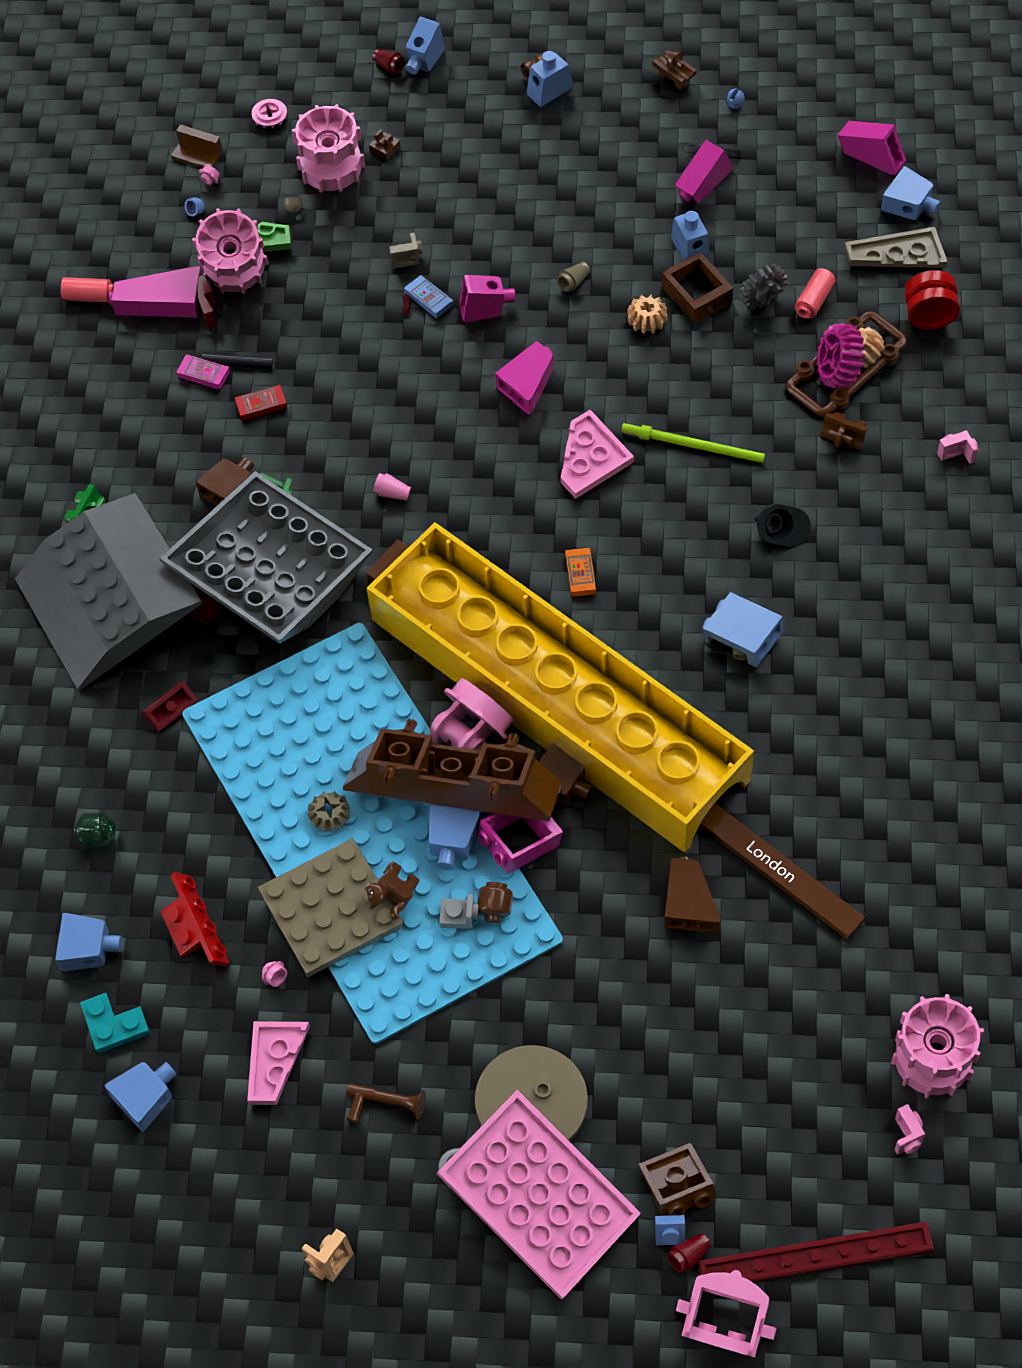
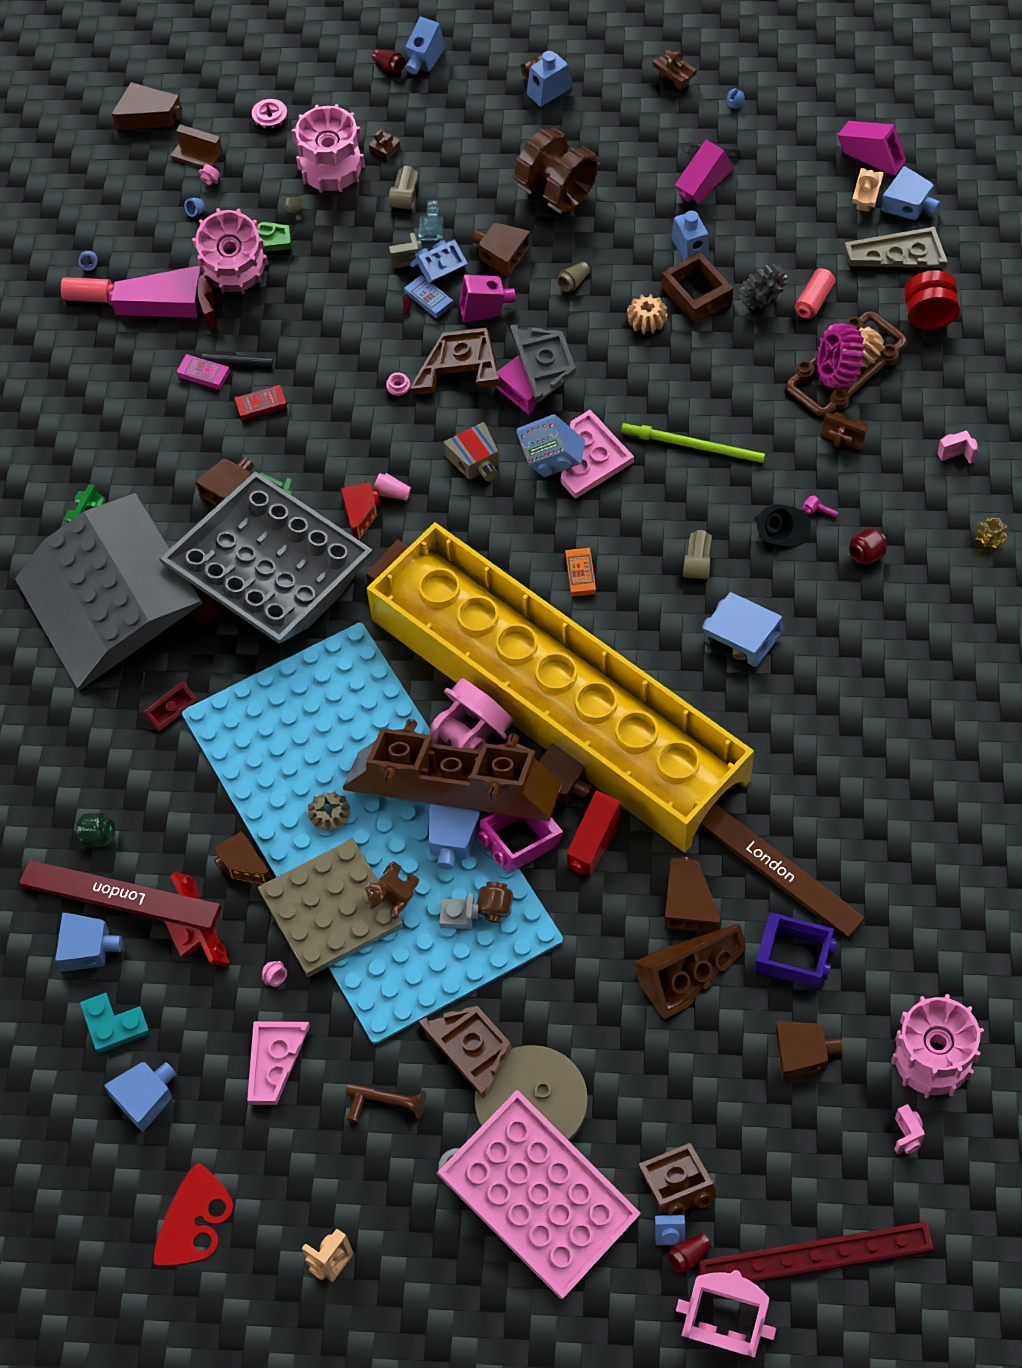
none -> dark red tile [19,860,222,932]
none -> medium blue hinge [78,251,98,271]
none -> slope [112,83,182,130]
none -> red piece [153,1164,233,1266]
none -> reddish brown slope [214,831,271,884]
none -> red slope [341,482,380,540]
none -> bright pink plate [386,373,410,396]
none -> dark tan piece [389,166,418,210]
none -> reddish brown wing [409,328,501,395]
none -> medium blue bracket [410,239,468,283]
none -> reddish brown wing [418,1006,512,1098]
none -> clear light blue plate [419,200,444,240]
none -> dark tan torso [444,422,499,481]
none -> reddish brown torso [471,223,530,277]
none -> dark grey wing [510,325,576,402]
none -> reddish brown piece [513,127,600,214]
none -> medium blue slope [517,414,585,477]
none -> red slope [567,790,620,876]
none -> reddish brown wedge [634,924,746,1019]
none -> dark tan piece [683,530,712,580]
none -> dark purple window [755,912,837,988]
none -> reddish brown torso [775,1021,842,1082]
none -> dark pink hand [802,496,838,518]
none -> dark red head [849,528,887,565]
none -> light nougat hips [852,168,884,212]
none -> clear yellow gear [976,516,1008,548]

